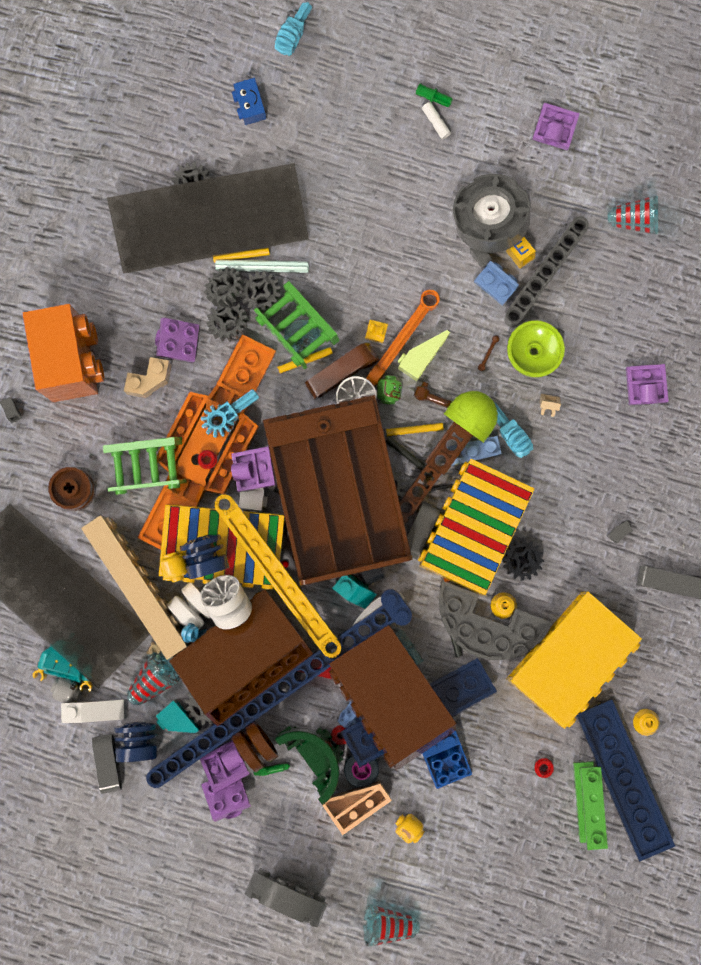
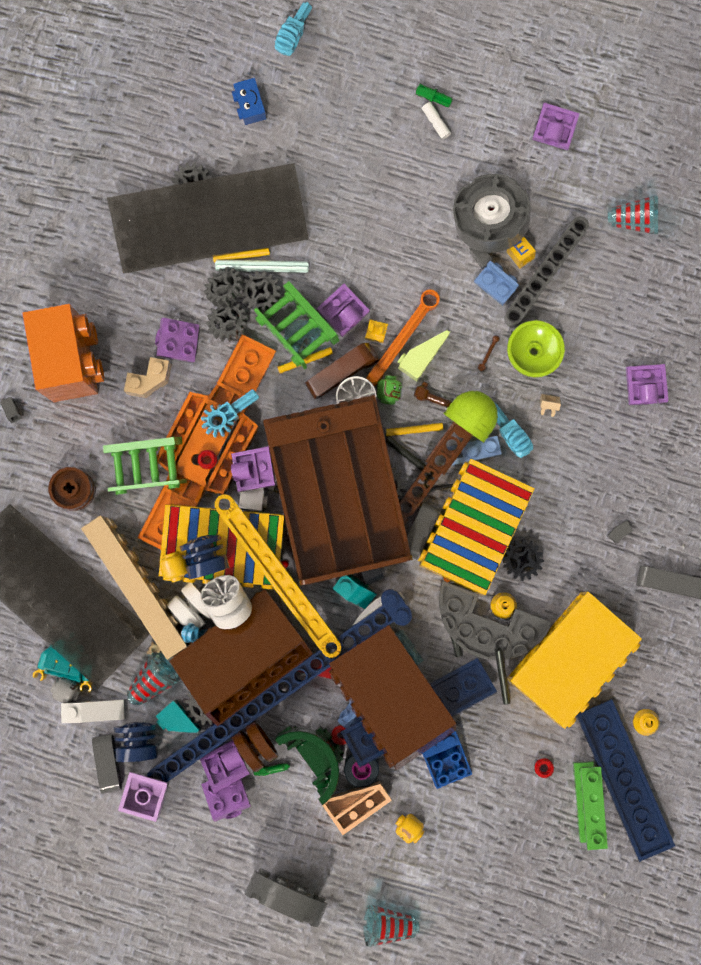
none -> lavender slope [118,772,168,822]
none -> medium lavender plate [317,284,370,337]
none -> pearl dark grey bar [495,648,511,705]

